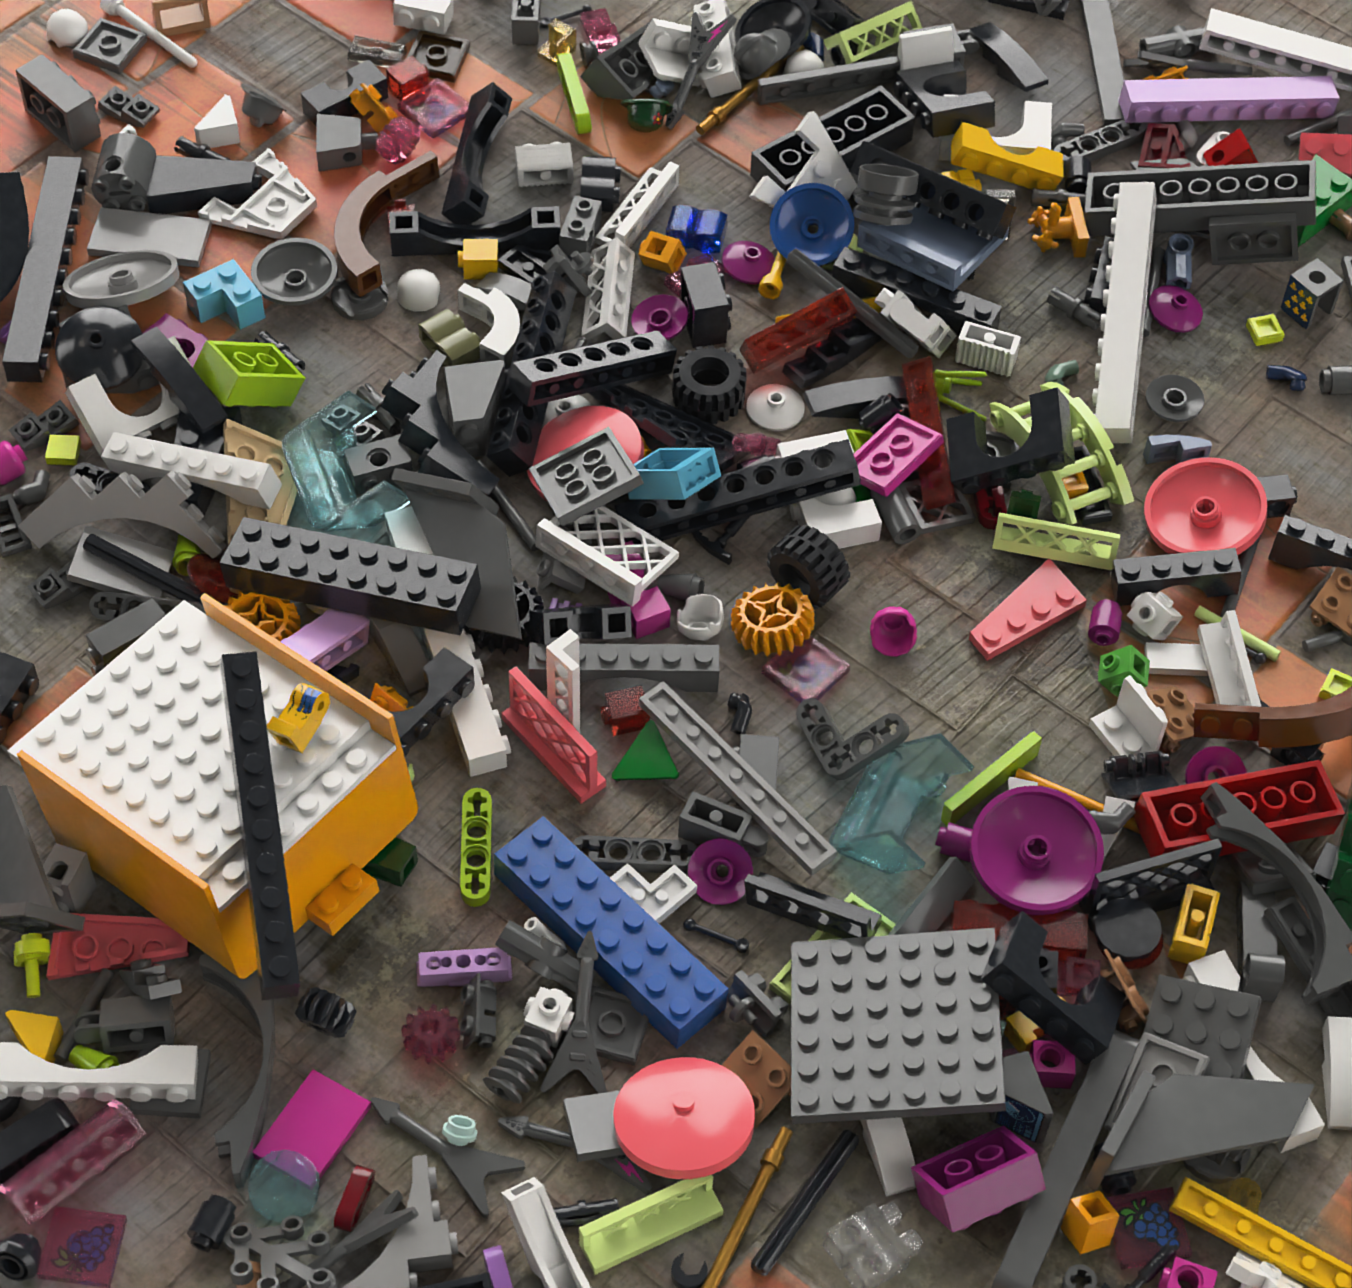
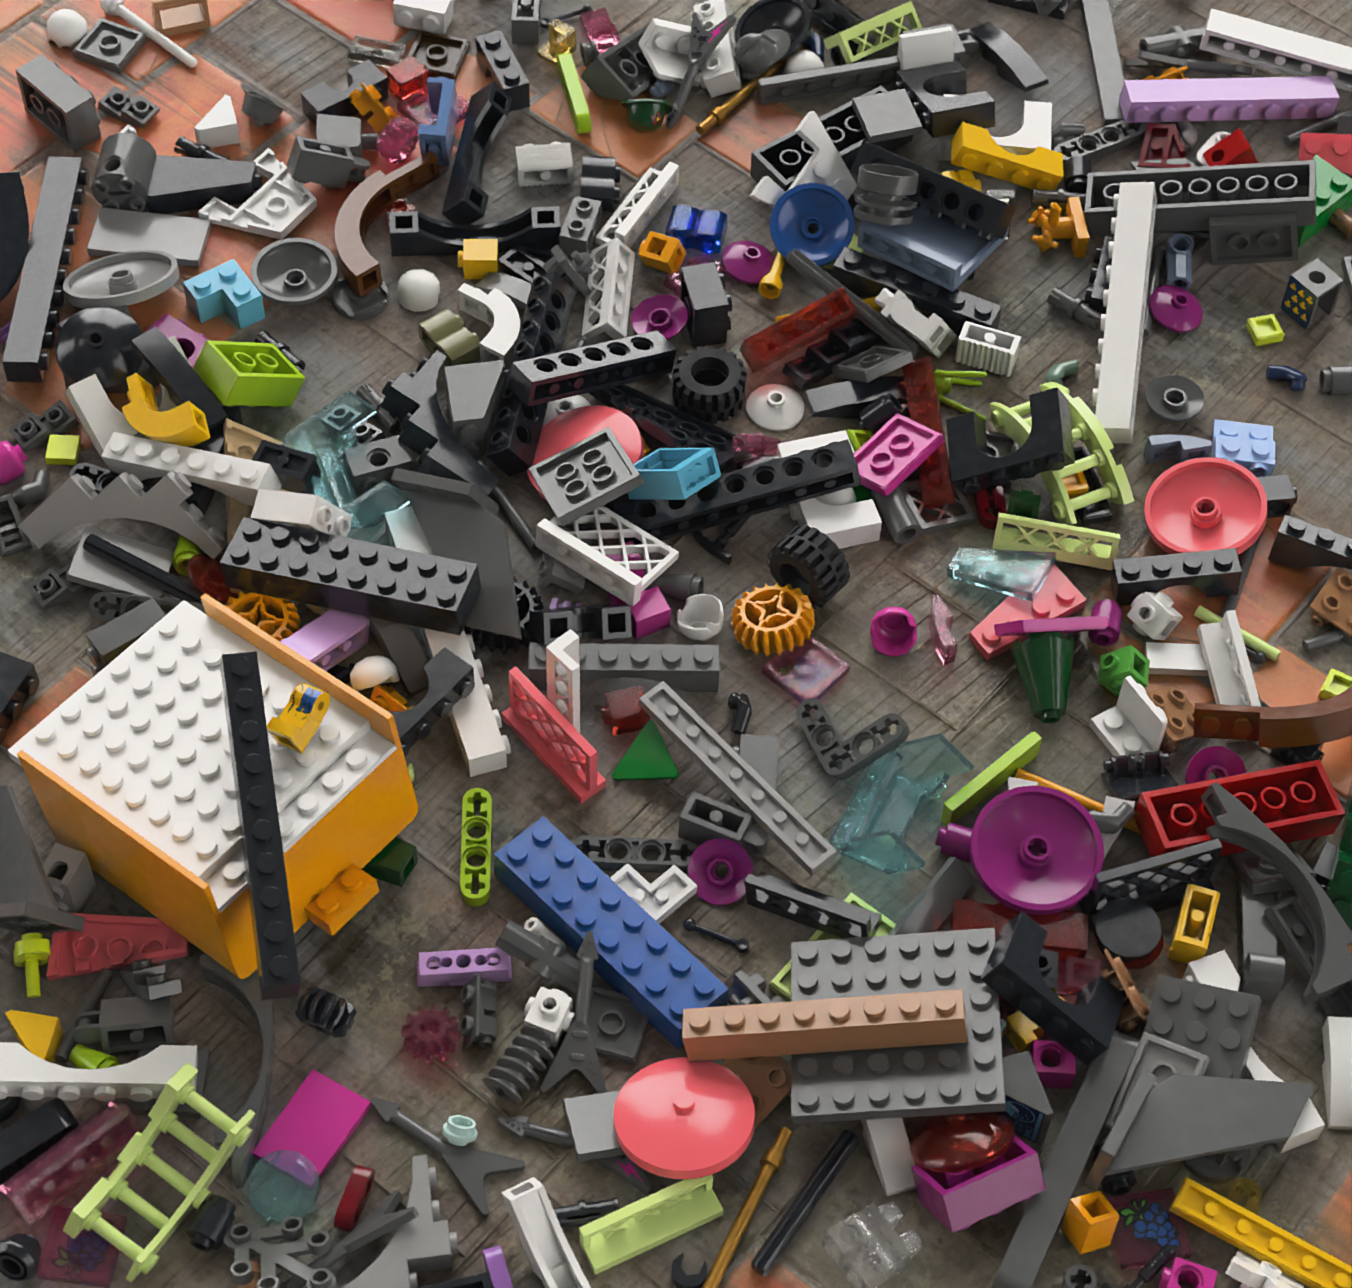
none -> yellowish green fence [63,1062,256,1283]
none -> yellow arch [122,373,211,447]
none -> white window [250,489,353,538]
none -> black hinge [252,440,321,495]
none -> dark grey brick [287,136,371,189]
none -> white hair [350,655,400,692]
none -> medium blue panel [418,77,459,166]
none -> black arch [476,30,530,112]
none -> medium nougat brick [682,989,968,1062]
none -> dark grey tile [832,346,913,383]
none -> tile [852,89,922,143]
none -> clear red dish [910,1111,1015,1173]
none -> clear pink slope [929,593,958,665]
none -> clear light blue wing [947,548,1056,602]
none -> dark pink tile [994,616,1108,637]
none -> dark green cone [1011,632,1075,723]
none -> light blue plate [1211,419,1275,477]

